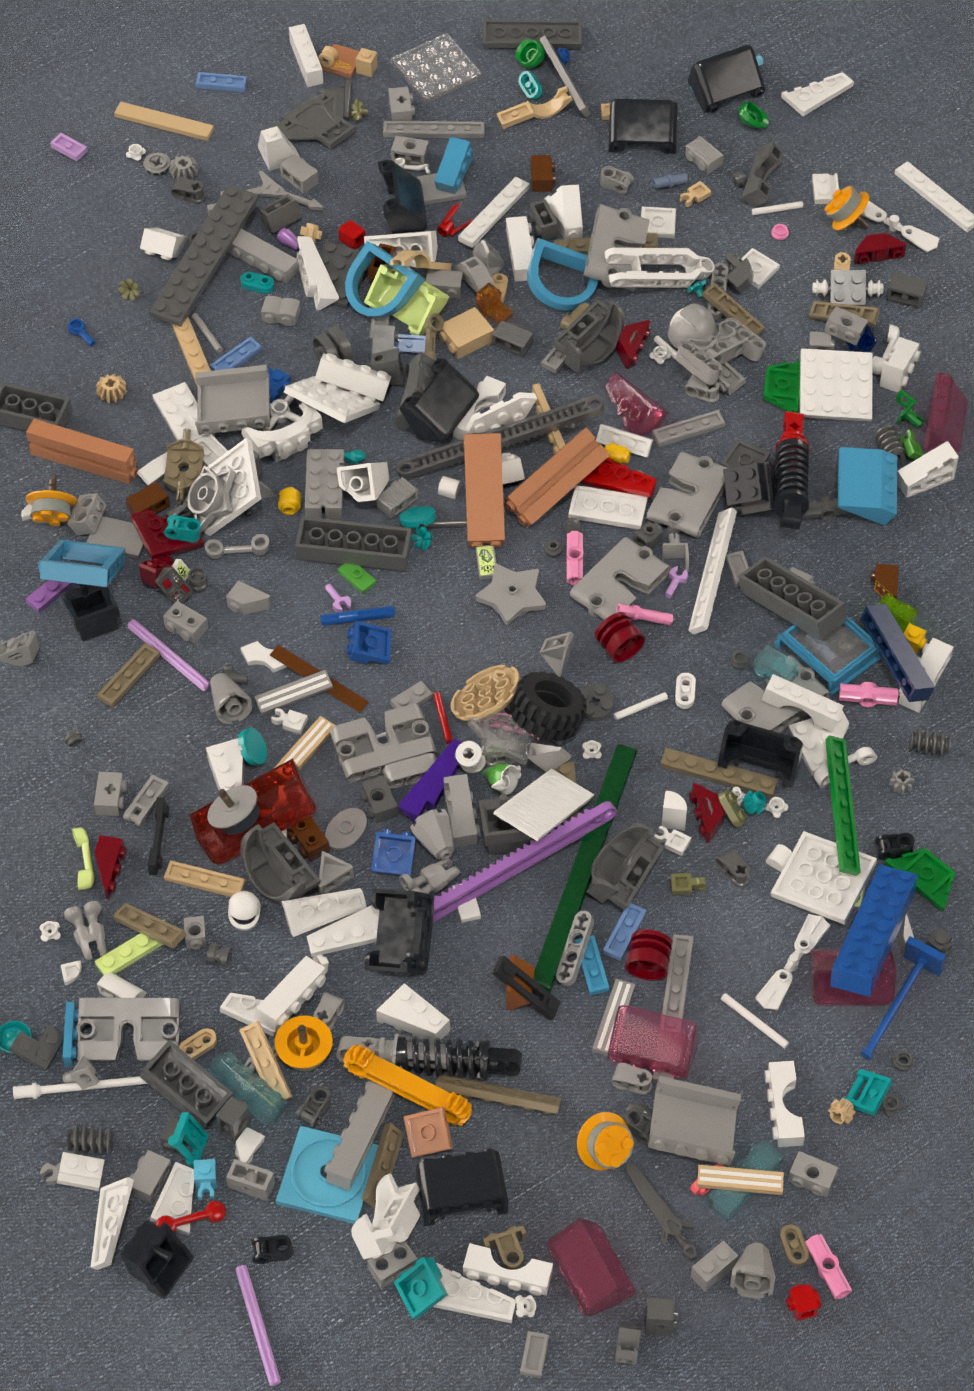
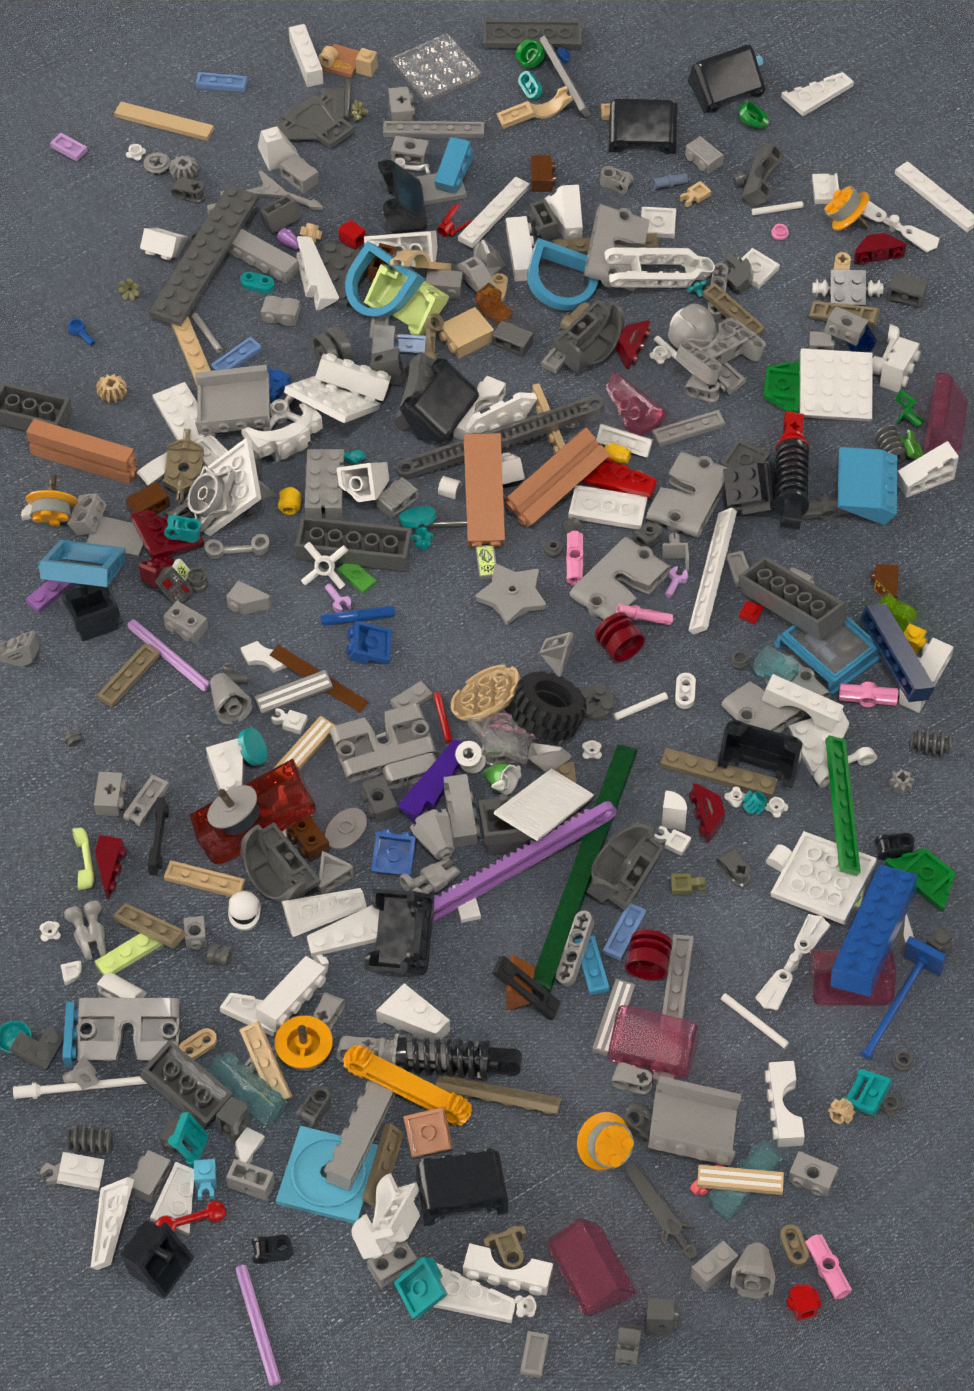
olive plate [718,790,747,828] -> none
none -> white bar [301,541,348,589]
none -> red plate [739,600,764,625]

